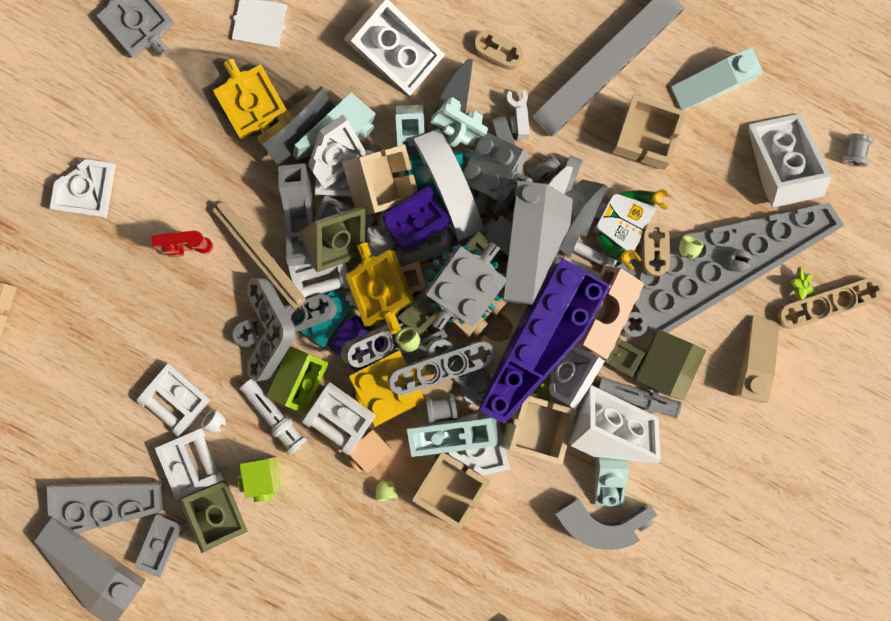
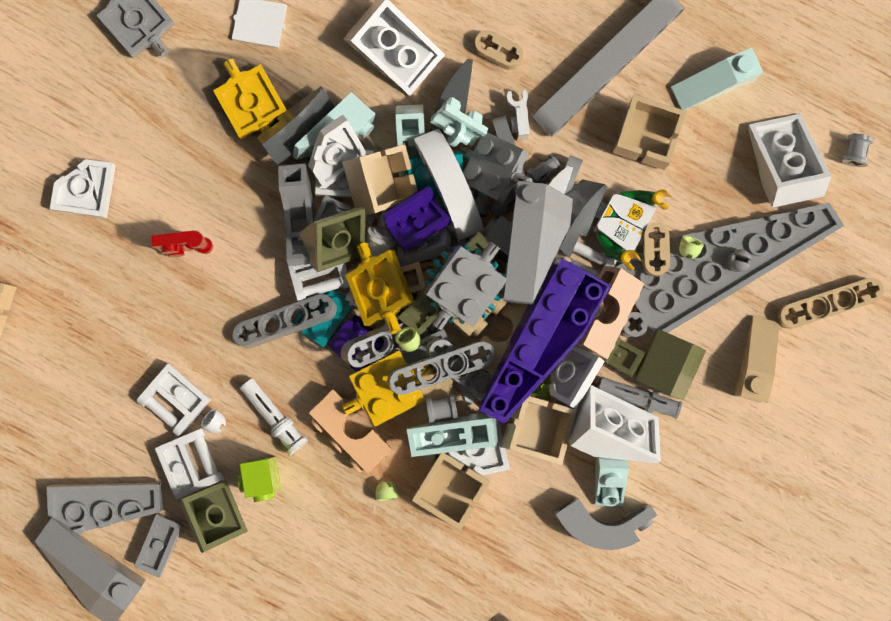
tan axle [213,202,306,309] -> none
light grey beam [247,278,295,381] -> none
lime brick [267,346,328,414] -> none
white plate [302,383,377,456] -> none
lime plant [790,267,814,301] -> none

